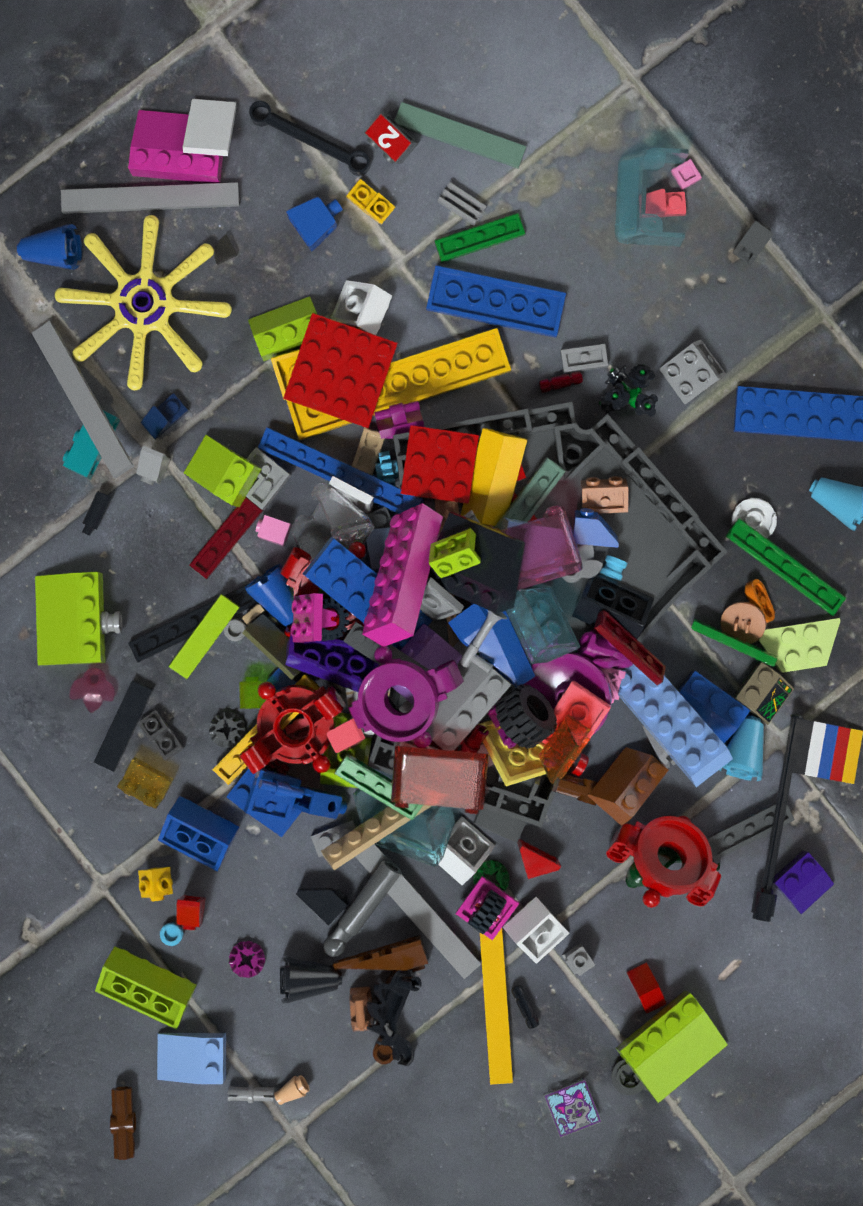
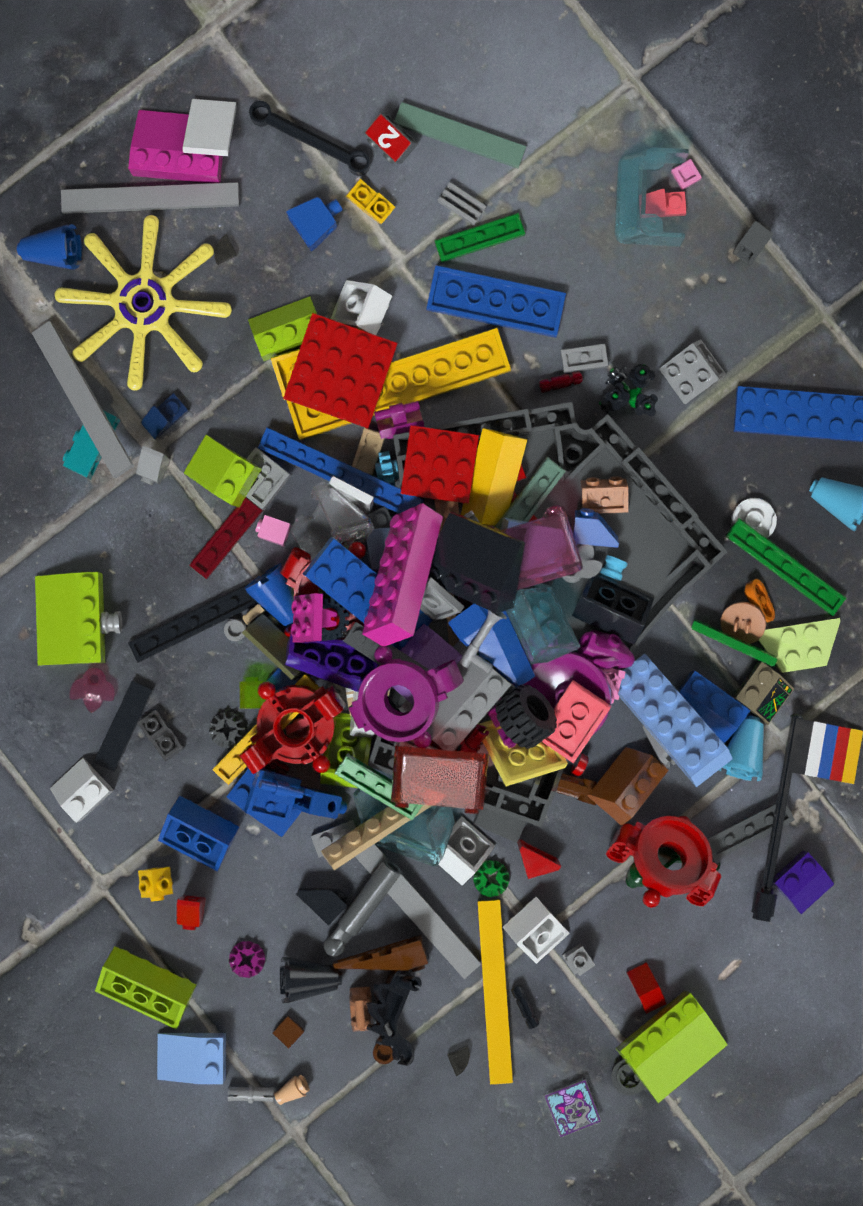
black cylinder [82,491,112,536] -> none
reddish brown piece [110,1086,136,1160] -> none
clear yellow bracket [117,757,174,809] -> none
medium azure tile [160,922,184,946] -> none
lime tile [168,594,240,679] -> none
coral slope [327,719,365,753] -> none
lime bracket [429,528,481,578] -> none
plate [455,876,519,940] -> none
clear orange slope [538,714,591,784] -> none
dark red tile [594,610,666,685] -> none
none -> white slope [50,757,114,823]
none -> reddish brown tile [272,1015,305,1049]
none -> clear smoke tile [447,1045,470,1076]

